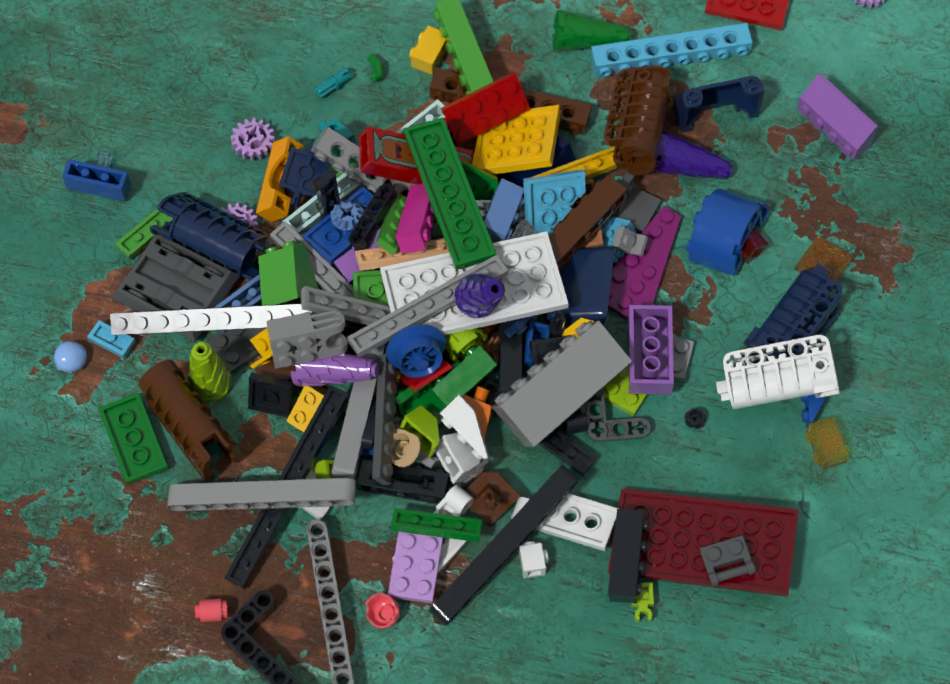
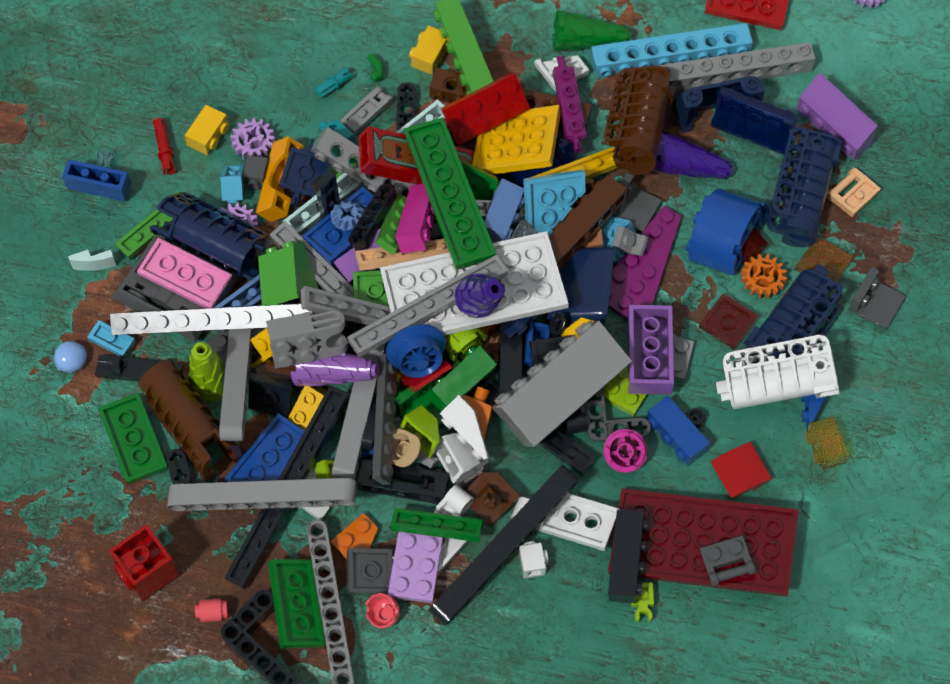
none -> light aqua slope [68,250,116,271]
none -> black hinge [95,355,184,382]
none -> red brick [109,524,179,602]
none -> bright pink tile [137,237,232,308]
none -> red pin [152,118,176,175]
none -> black beam [166,449,192,484]
none -> yellow brick [184,105,229,156]
none -> light grey beam [219,328,253,441]
none -> medium azure slope [220,165,244,203]
none -> blue plate [224,413,304,482]
none -> dark grey brick [243,155,268,189]
none -> green plate [268,559,325,648]
none -> orange wing [330,513,378,561]
none -> light grey plate [341,86,394,136]
none -> dark grey plate [347,548,393,595]
none -> black beam [396,82,416,131]
none -> white wing [534,56,589,92]
none -> magenta plate [553,55,587,153]
none -> dark pink cone [603,429,647,473]
none -> blue brick [646,396,710,466]
none -> light grey brick [658,42,815,93]
none -> clear red plate [699,294,758,350]
none -> clear blue bracket [710,86,798,154]
none -> red slope [710,442,772,500]
none -> orange gear [741,254,787,299]
none -> dark blue piece [767,127,842,248]
none -> light nougat plate [826,168,881,218]
none -> dark grey bracket [848,267,905,329]

